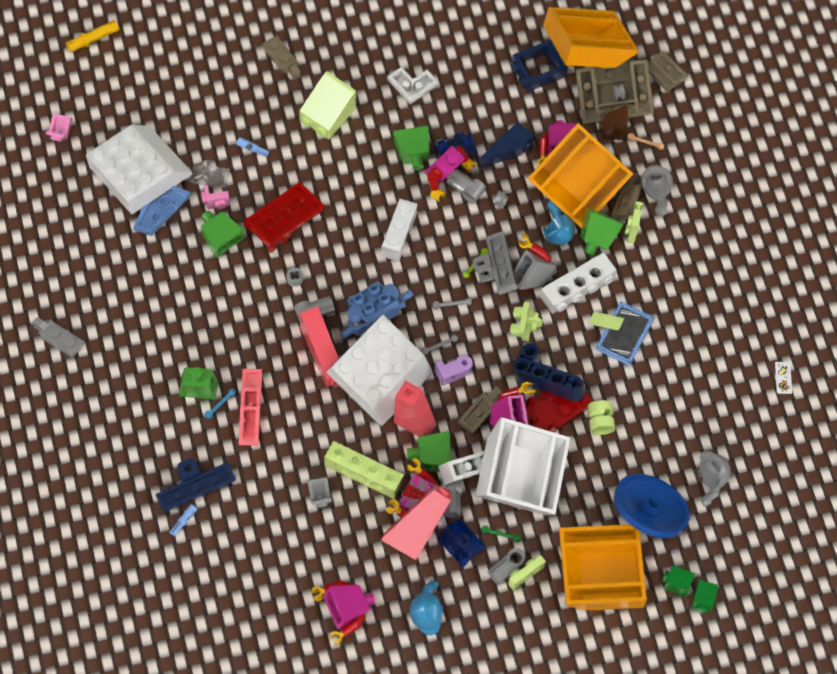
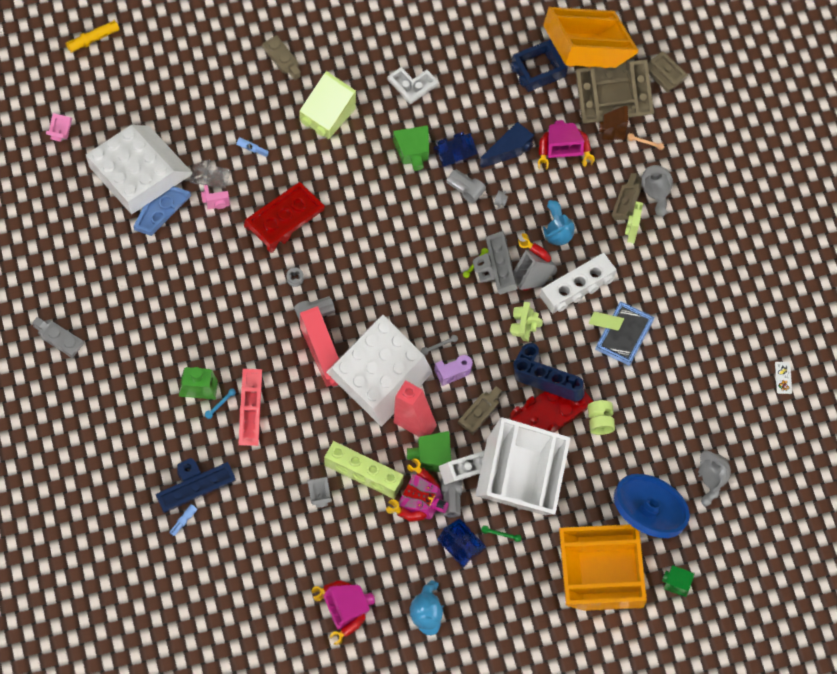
bright green torso [201,211,245,258] -> none
medium blue piece [340,281,413,339] -> none
white arch [381,199,417,262] -> none
coral slope [381,485,453,560] -> none
torso [424,146,476,202] -> none
light grey hinge [433,298,472,310] -> none
light grey piece [487,548,525,585] -> none
dark pink torso [489,382,535,427] -> none
yellowish green plate [508,556,546,590] -> none
light orange slope [527,123,633,228] -> none
bright green torso [580,208,623,256] -> none
light grey bush [612,84,625,101] -> none
green brick [691,580,718,614] -> none

